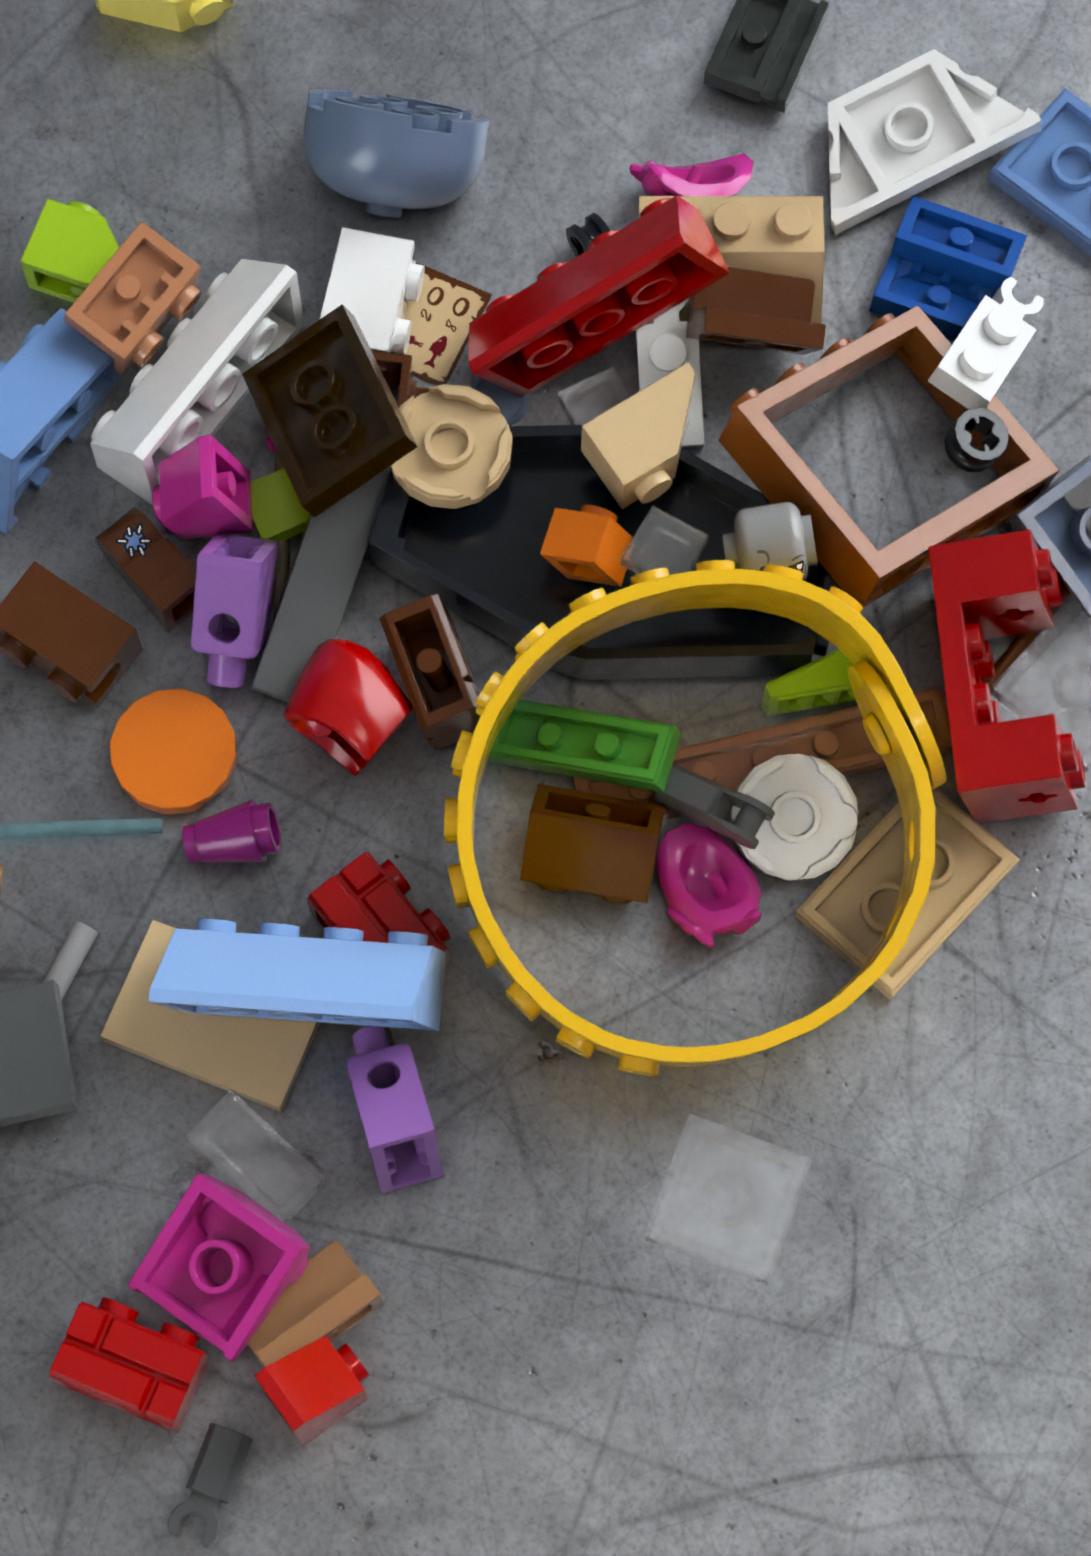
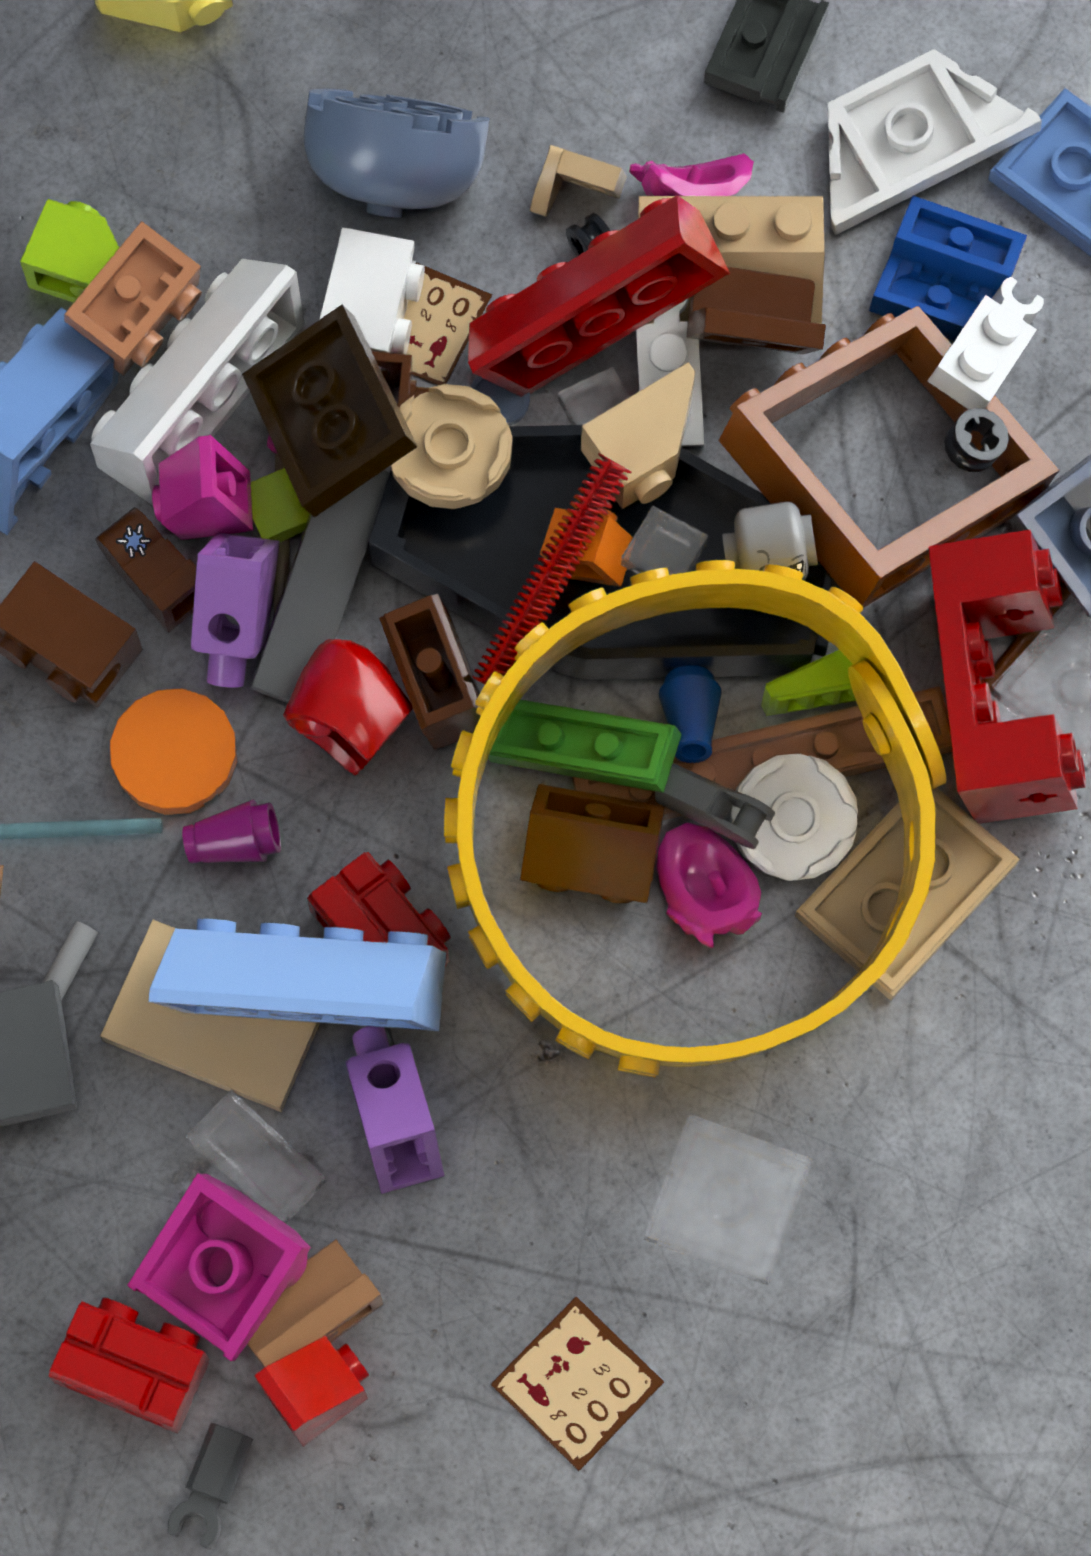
none -> red axle [471,453,632,685]
none -> tan sticker [490,1296,664,1471]
none -> tan tile [530,145,627,217]
none -> blue cone [659,666,722,763]

